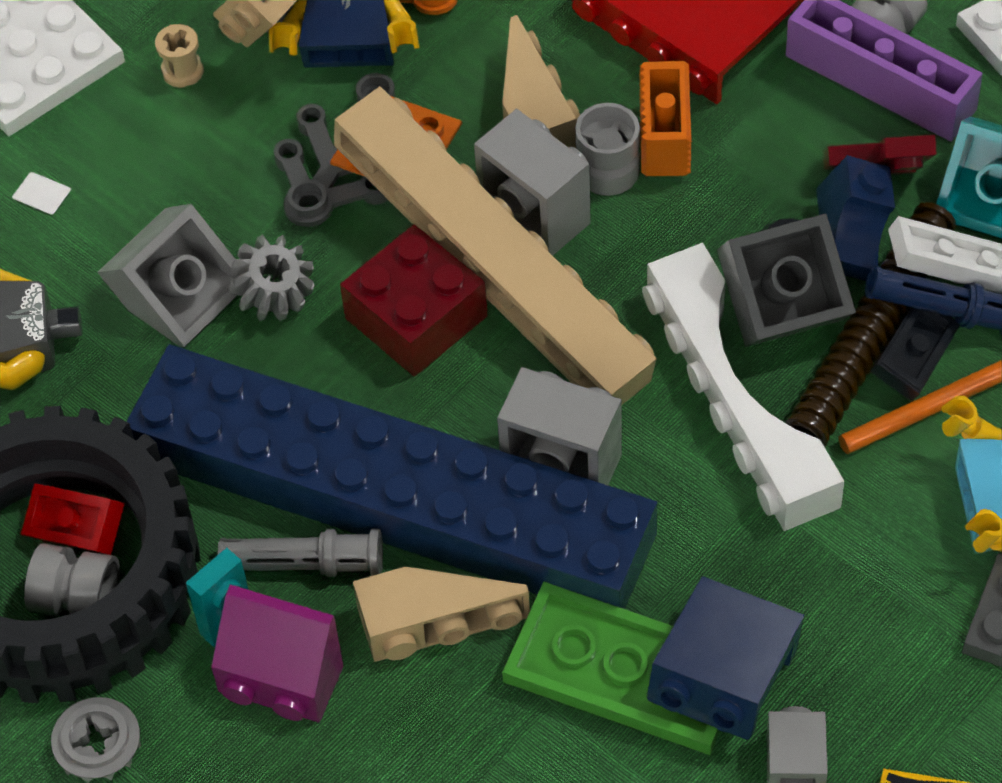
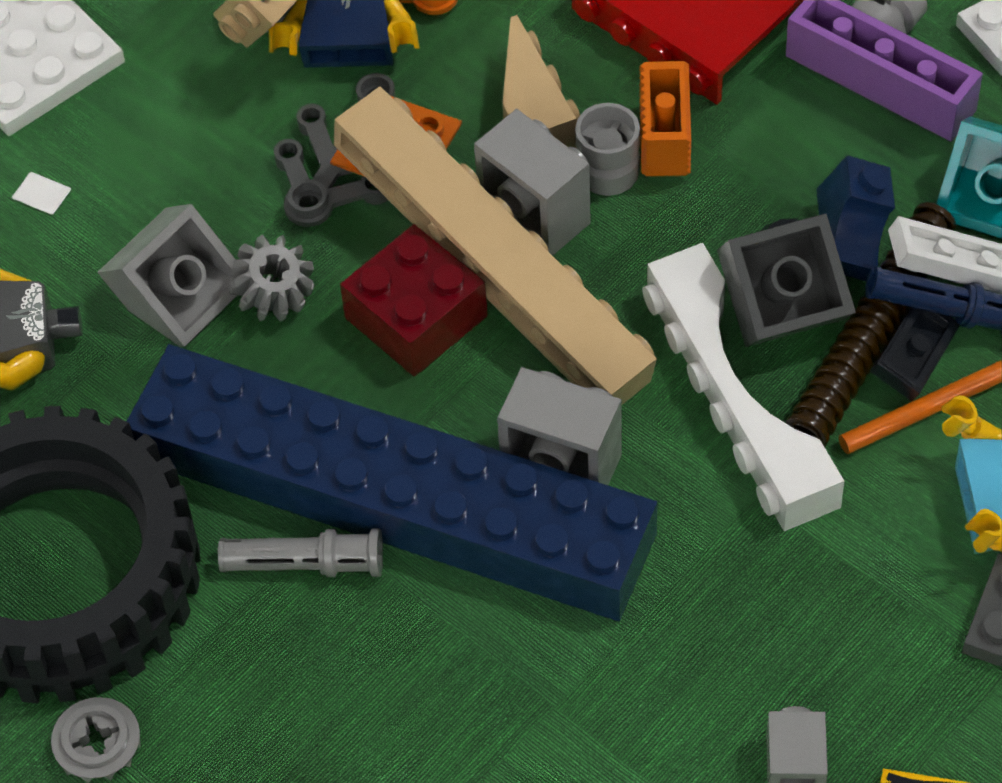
red plate [21,483,125,555] -> none
light grey wheel [24,543,120,617] -> none
tan bush [155,24,204,88] -> none
teal plate [186,547,249,648] -> none
magenta slope [211,584,344,723] -> none
tan slope [353,567,530,662] -> none
bright green plate [502,581,720,755] -> none
dark blue panel [647,576,805,740] -> none
dark red plate [823,135,937,175] -> none

